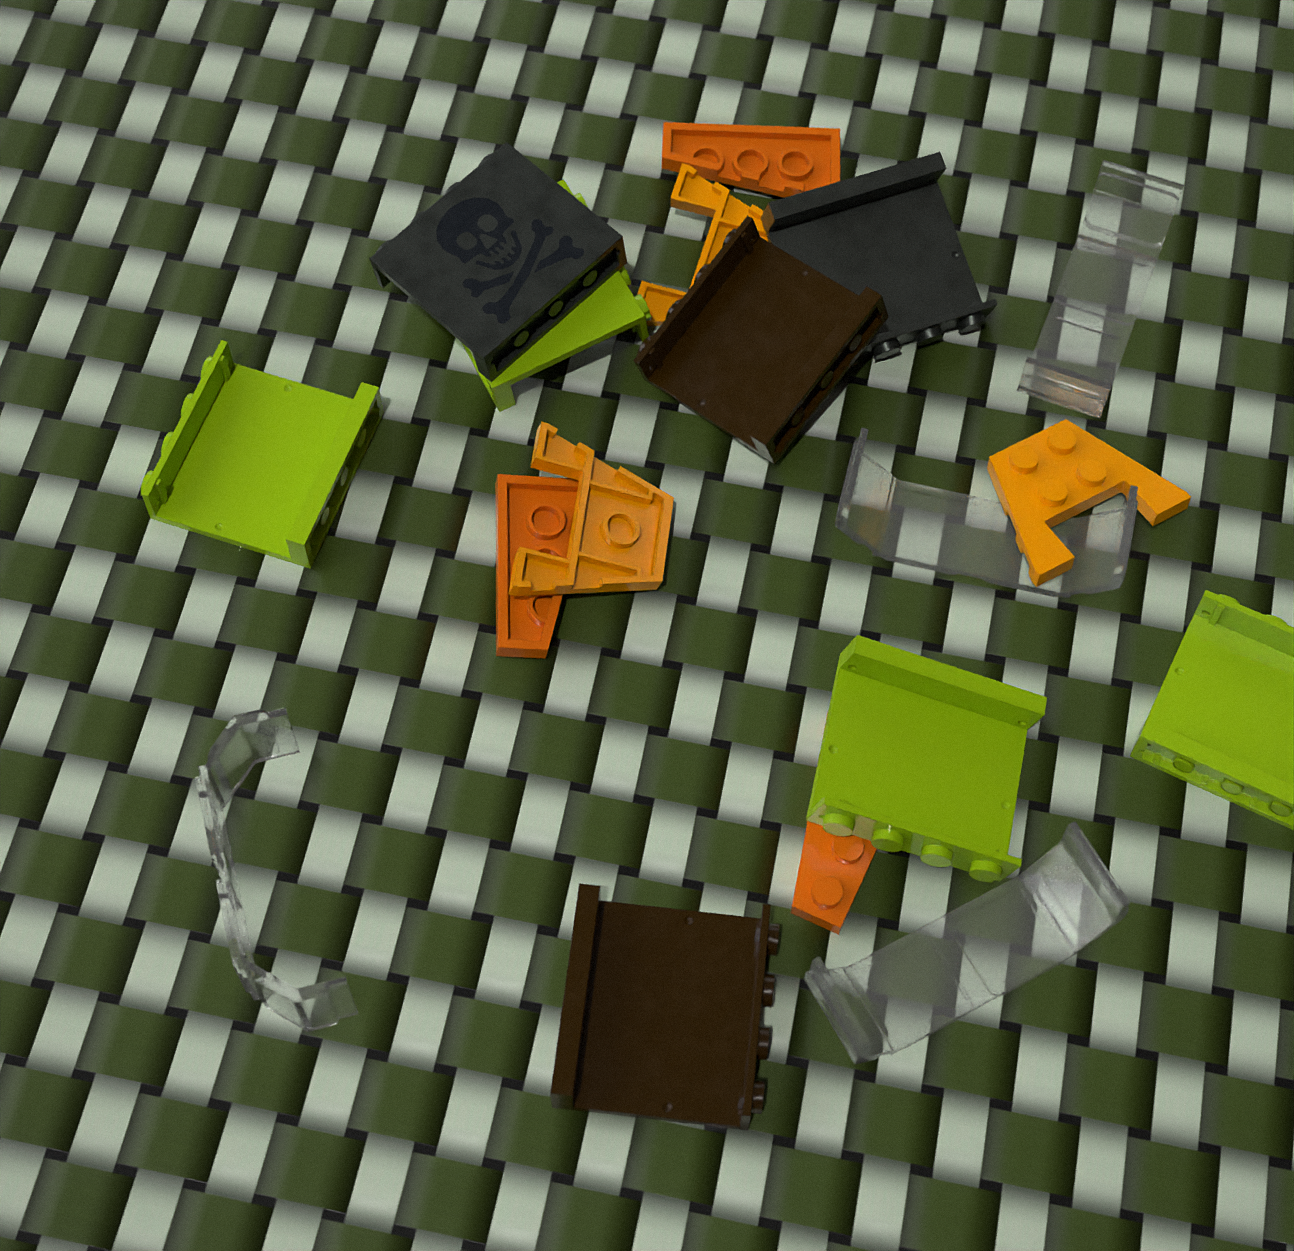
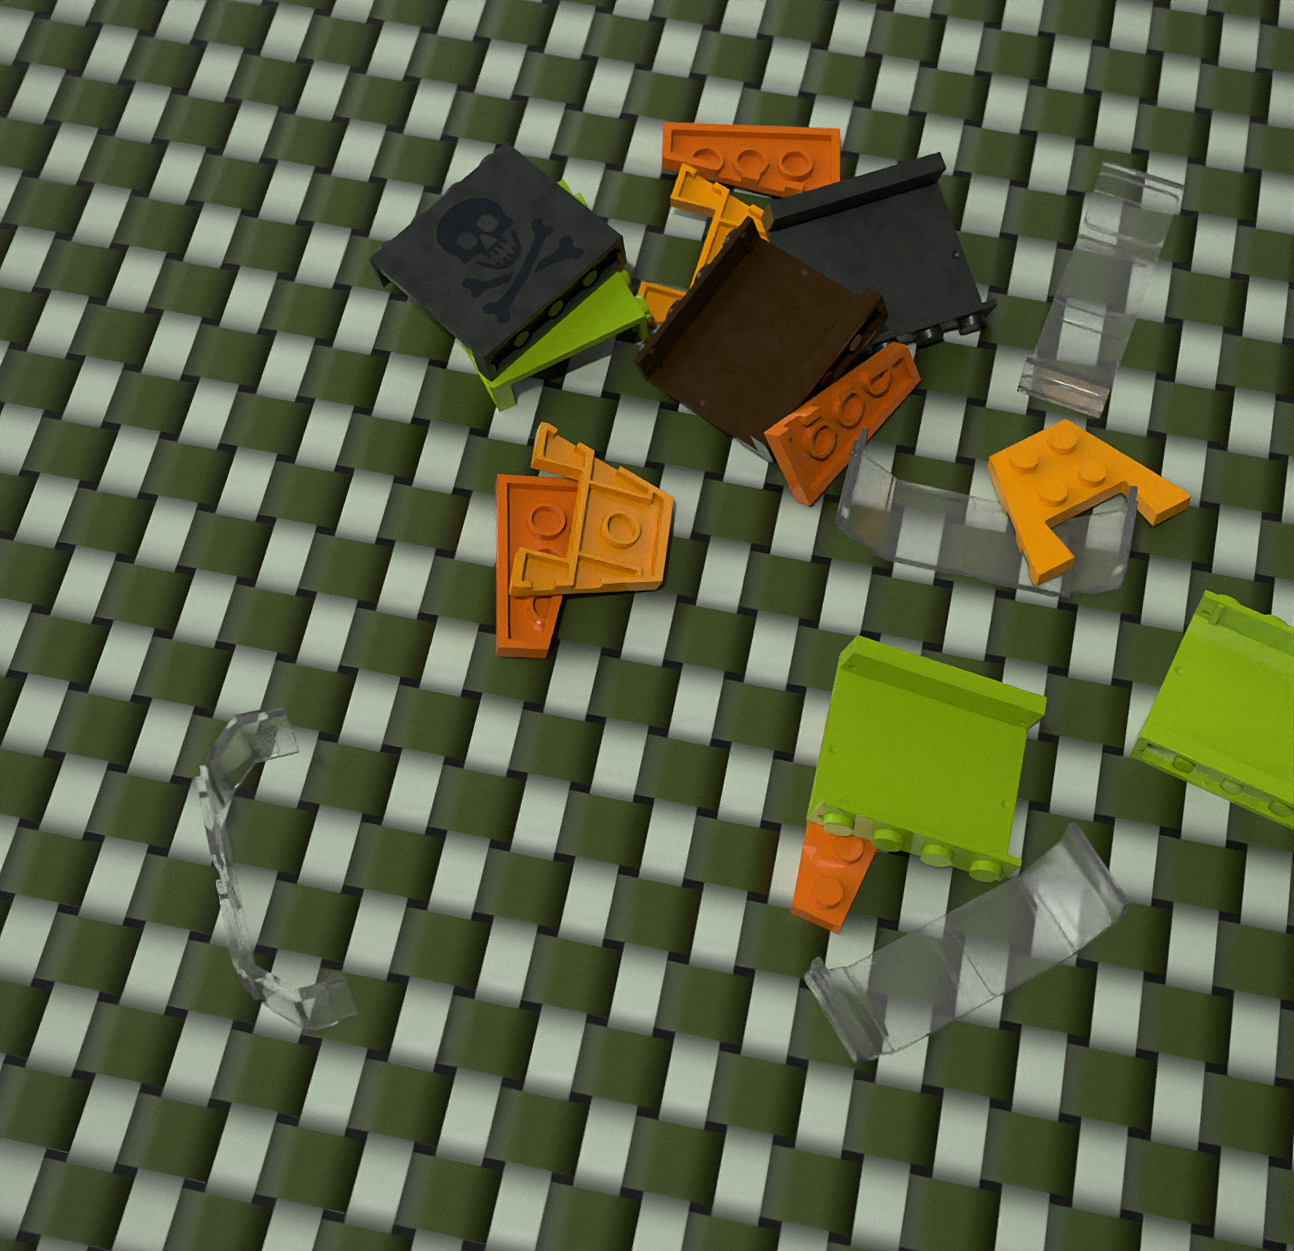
lime panel [141,340,384,569] -> none
dark brown panel [550,883,779,1130] -> none
none -> orange wing [764,342,921,506]

